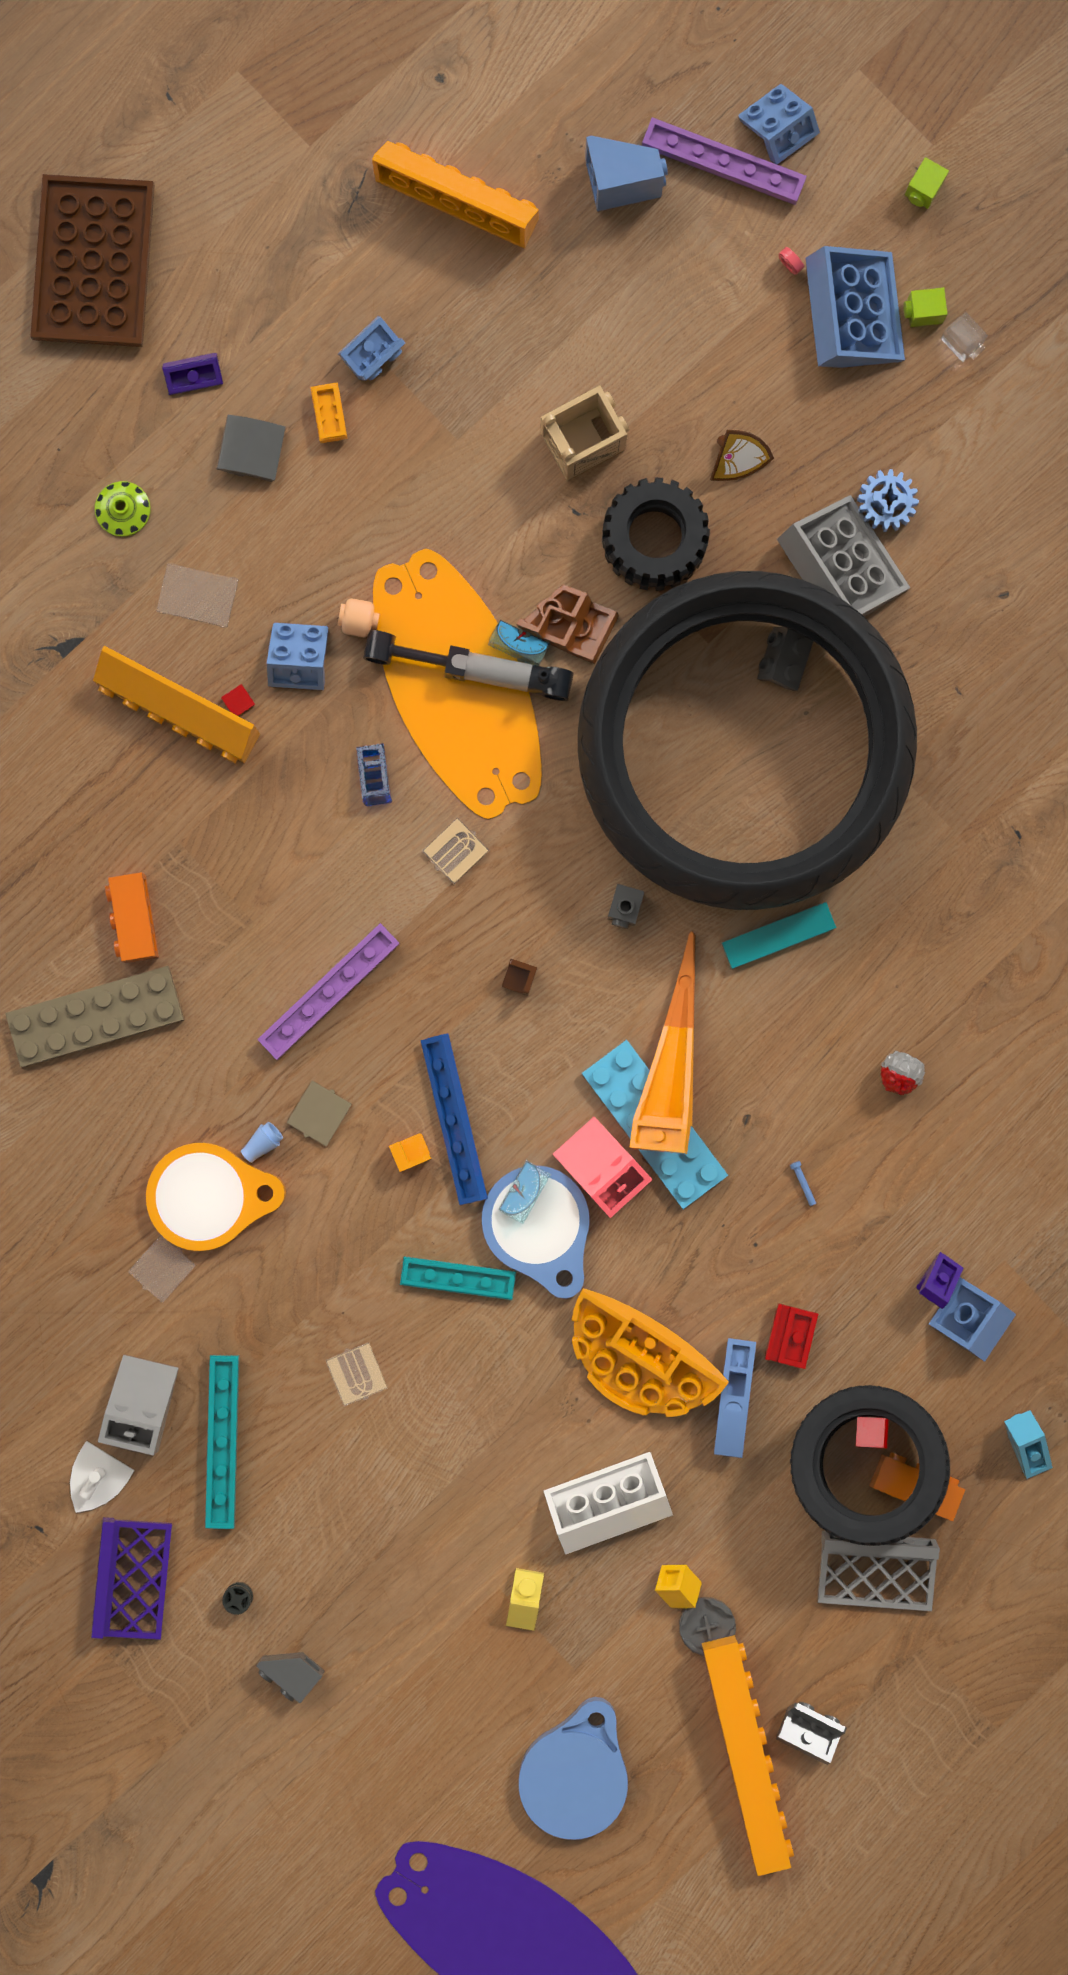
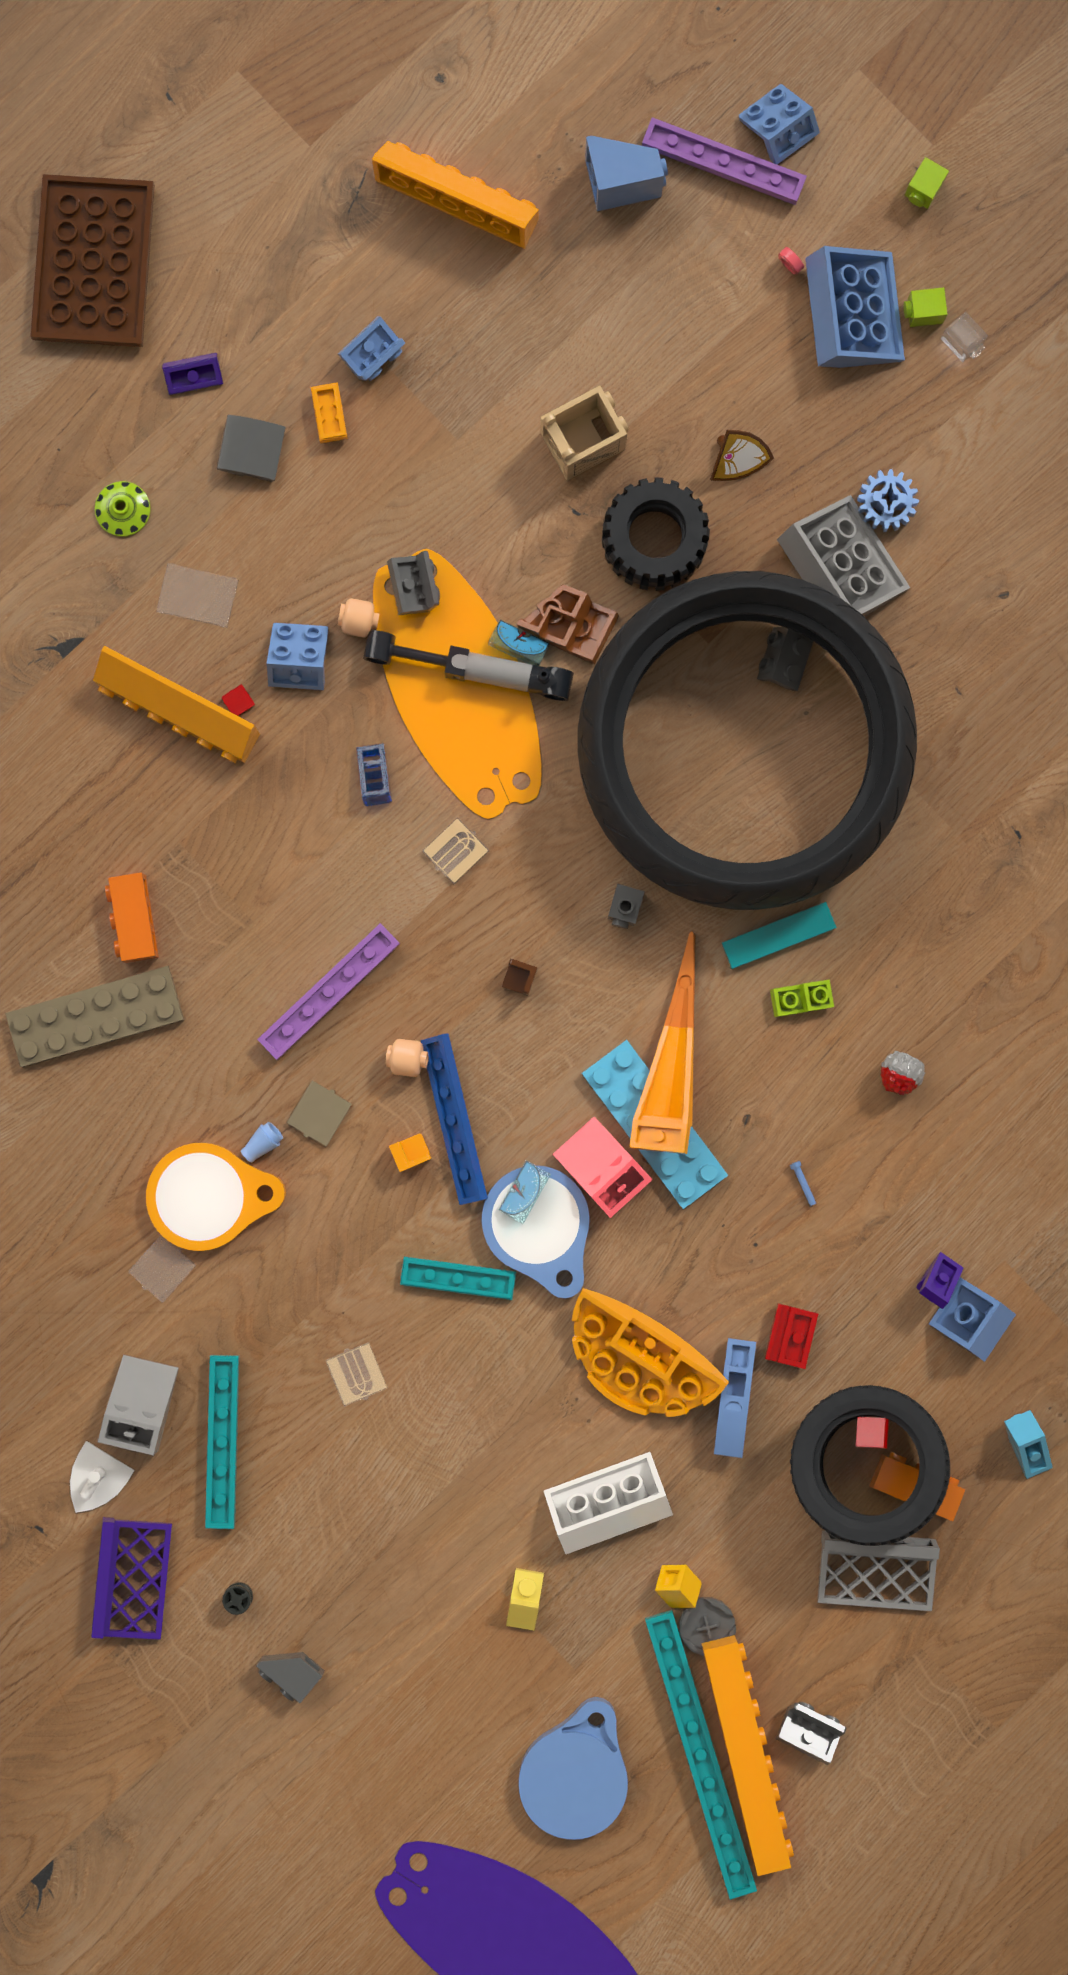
none -> light nougat head [386,1039,429,1077]
none -> dark grey bracket [387,551,440,615]
none -> teal plate [645,1610,757,1899]
none -> lime slope [770,979,834,1017]

